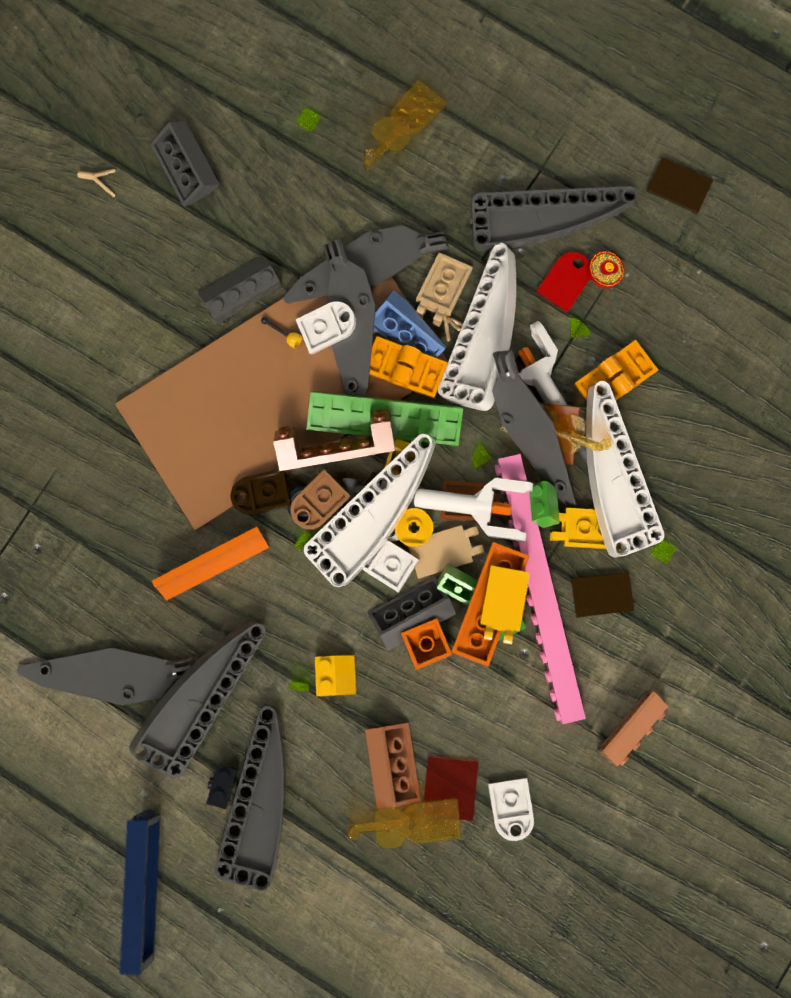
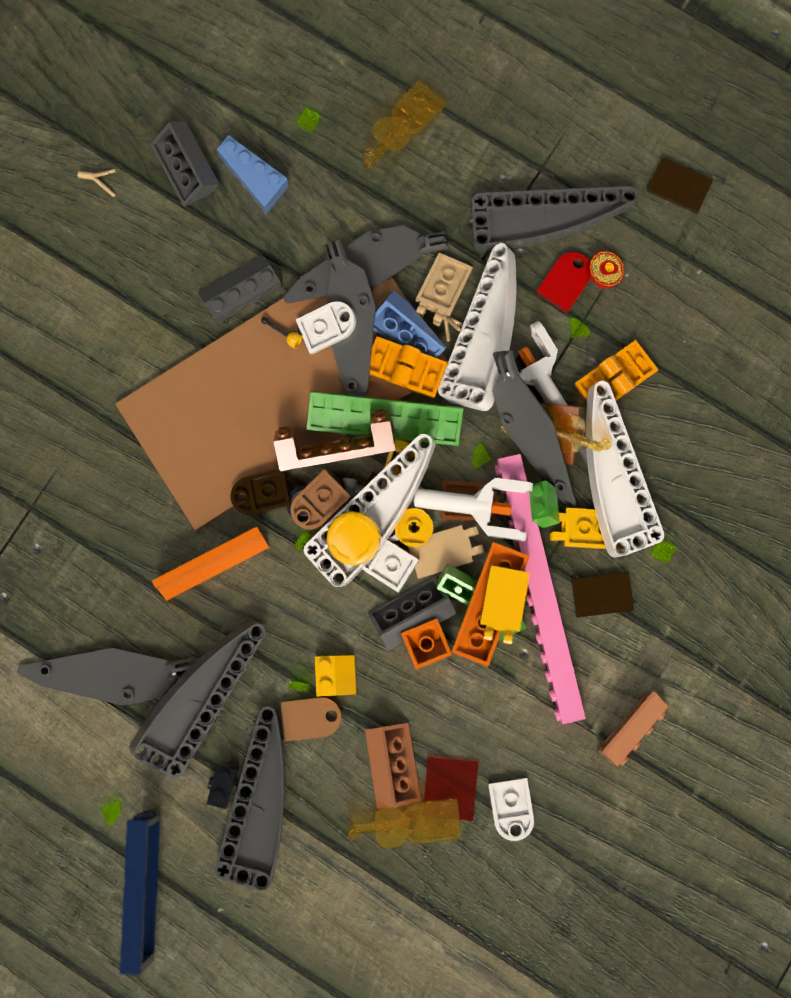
none -> clear neon green tile [101,800,121,826]
none -> medium blue wedge [217,135,289,215]
none -> medium nougat tile [281,698,341,741]
none -> yellow piece [327,511,381,565]

